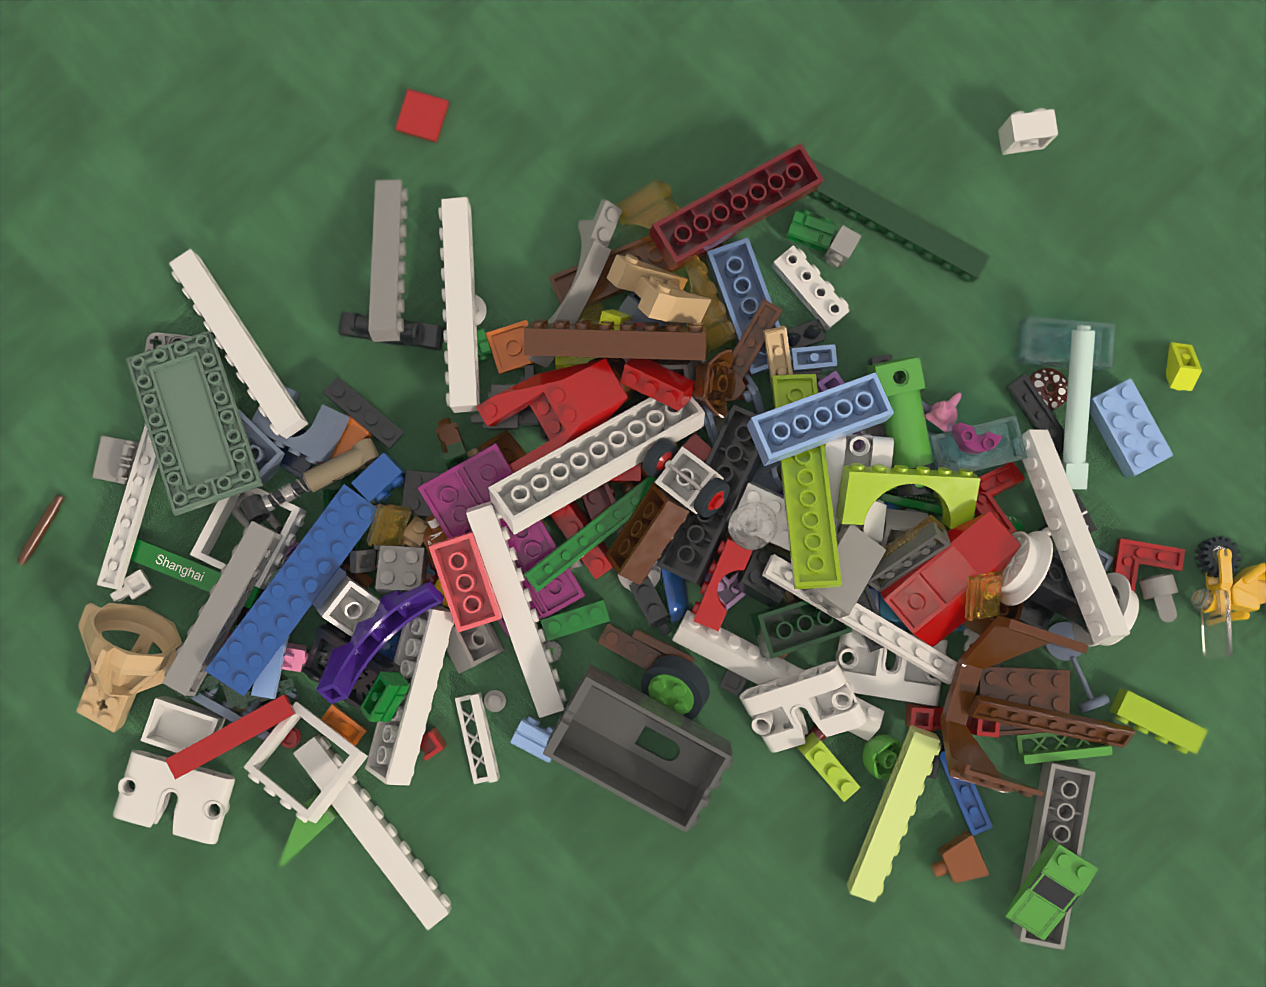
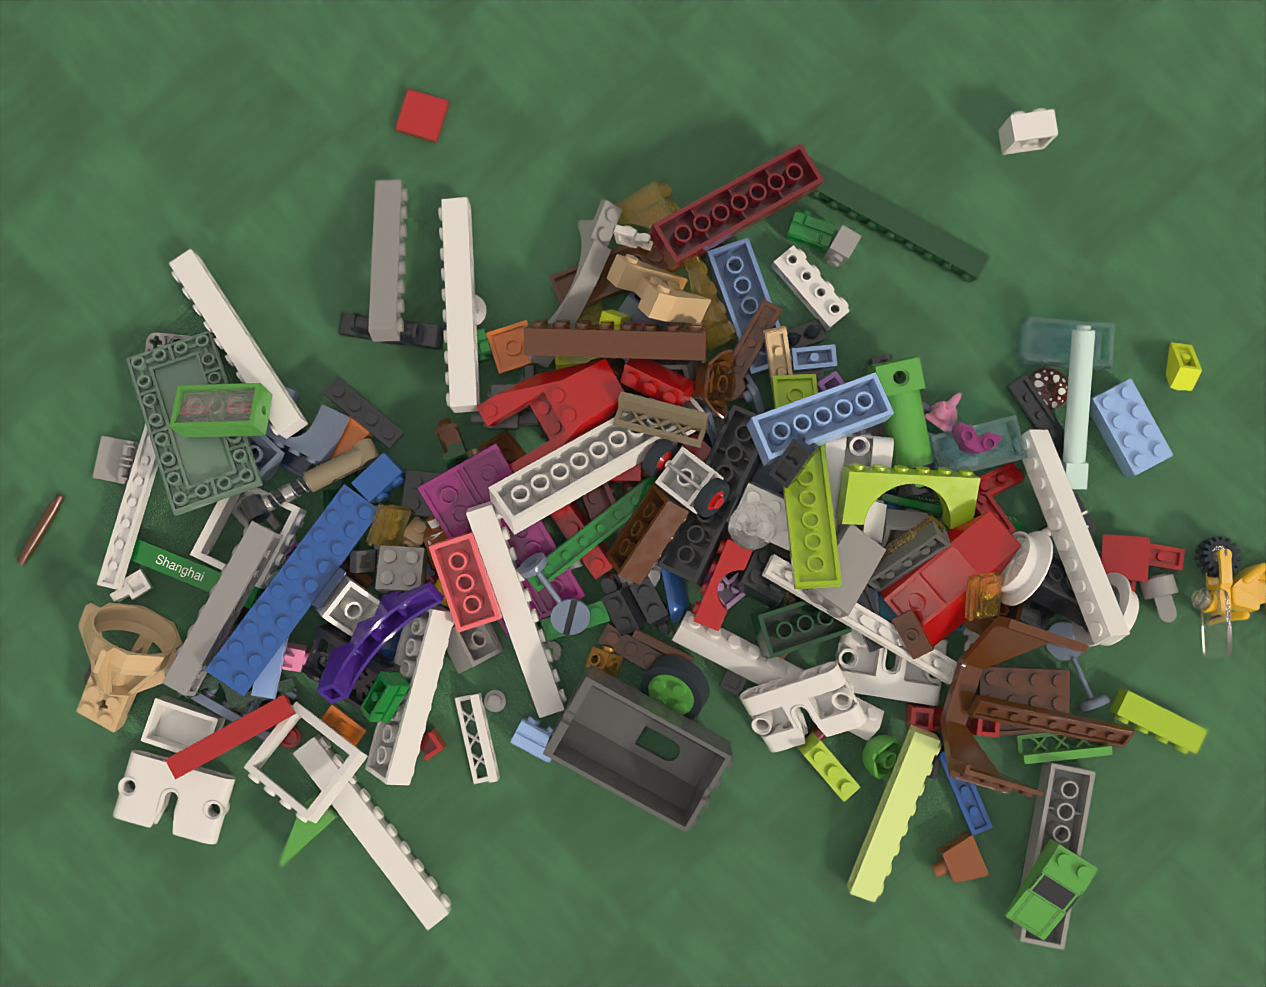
none -> brick [169,383,273,437]
none -> sand blue piece [518,552,590,635]
none -> pearl gold brick [585,645,624,677]
none -> black brick [601,573,647,636]
none -> white plate [613,224,653,251]
none -> dark tan fence [613,391,709,448]
none -> black hinge [769,436,819,488]
none -> reddish brown plate [891,609,934,660]
none -> red tile [1101,534,1150,581]

